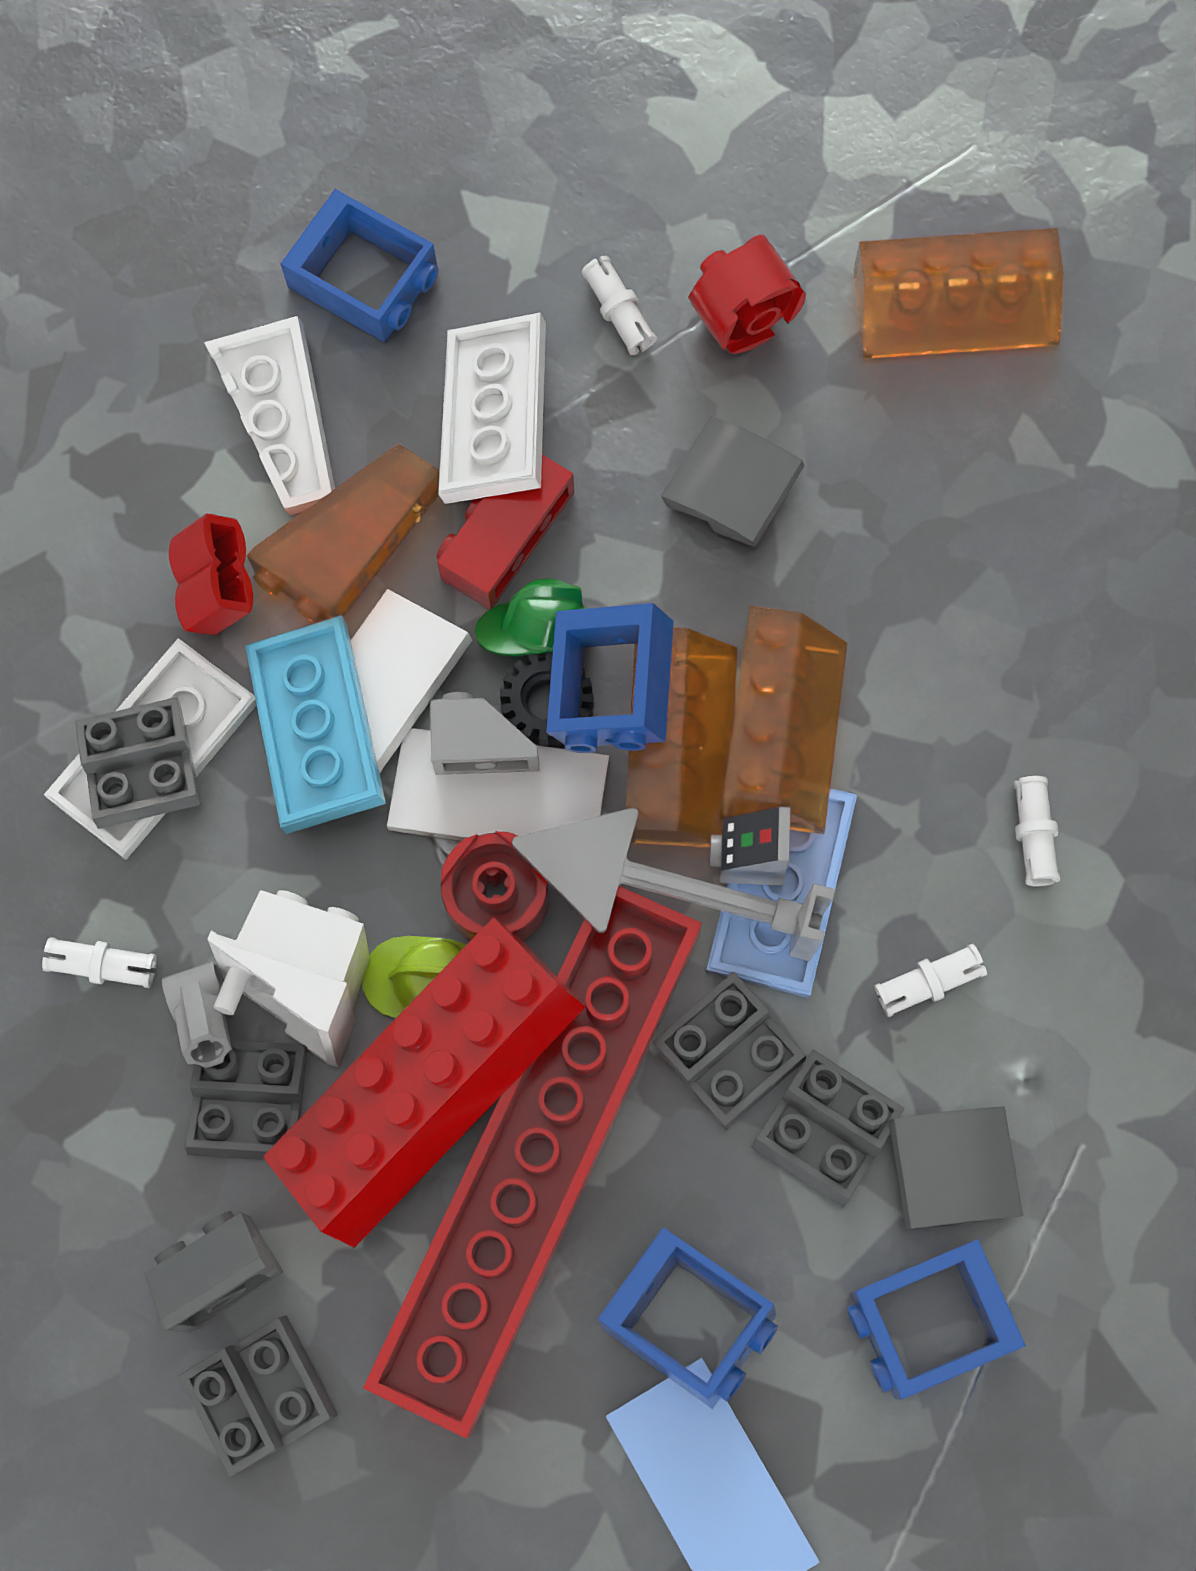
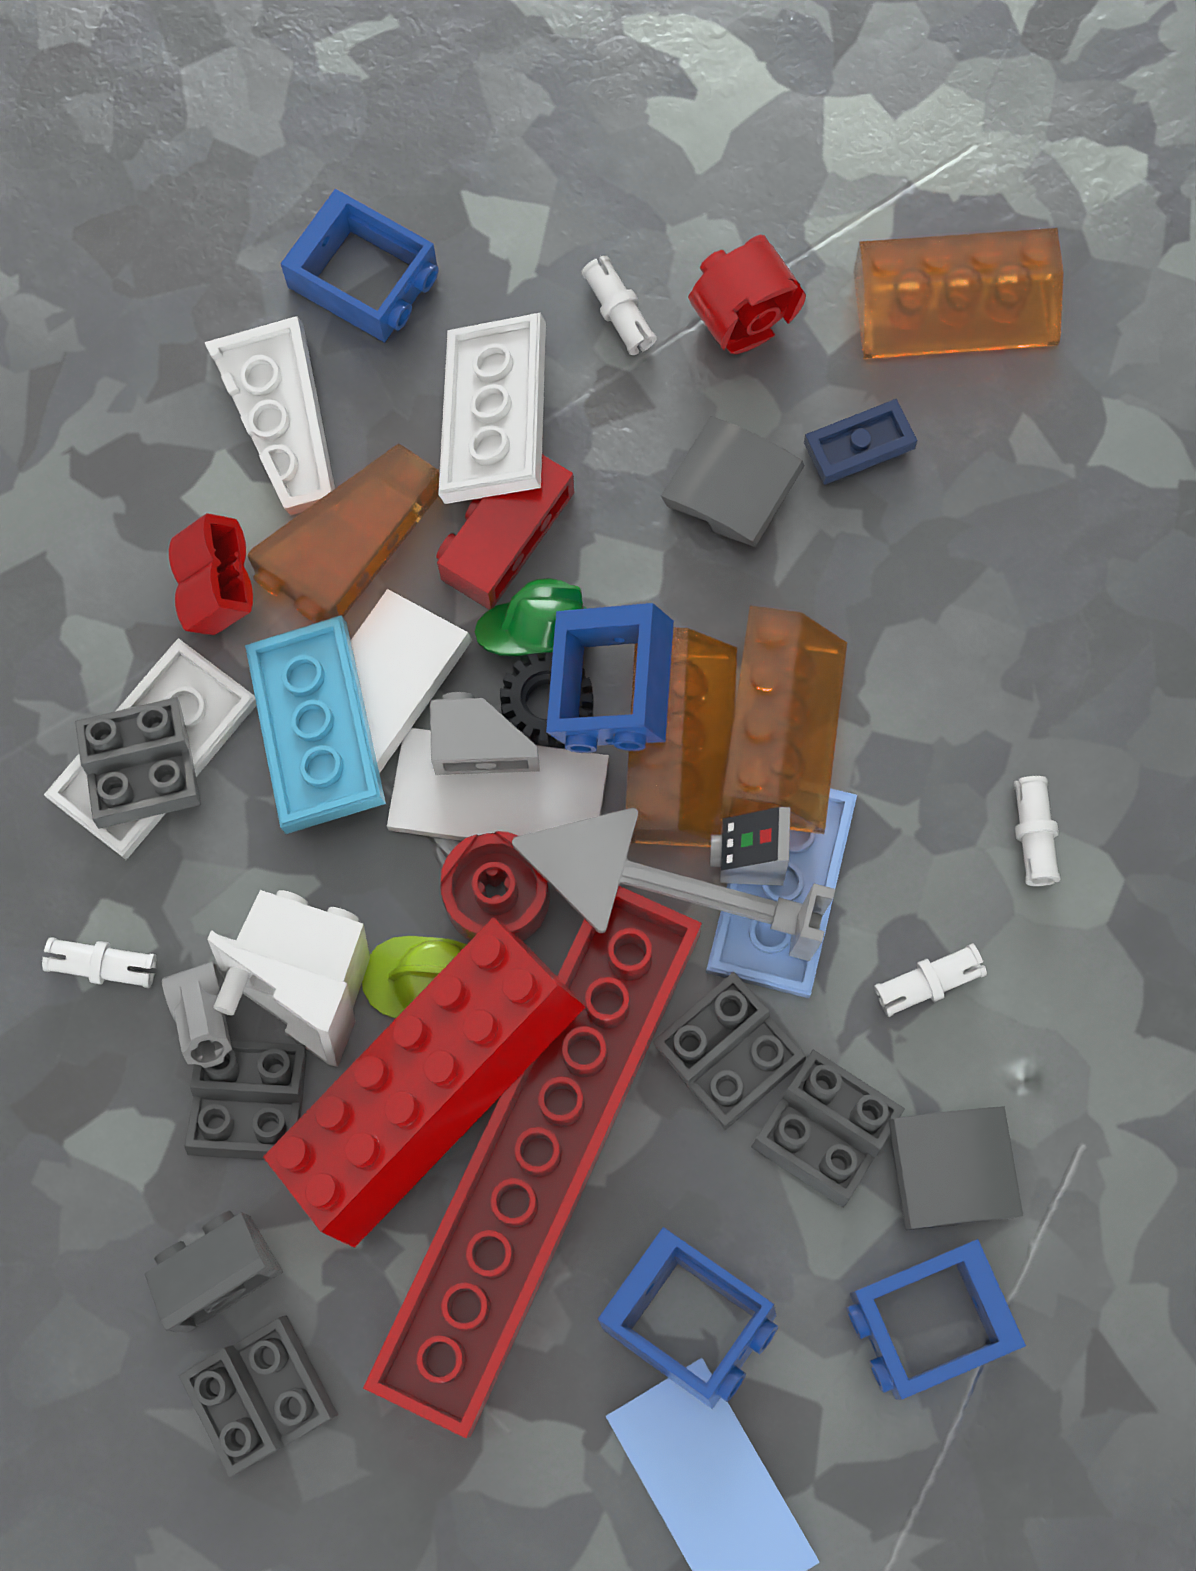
none -> dark blue plate [804,398,918,485]

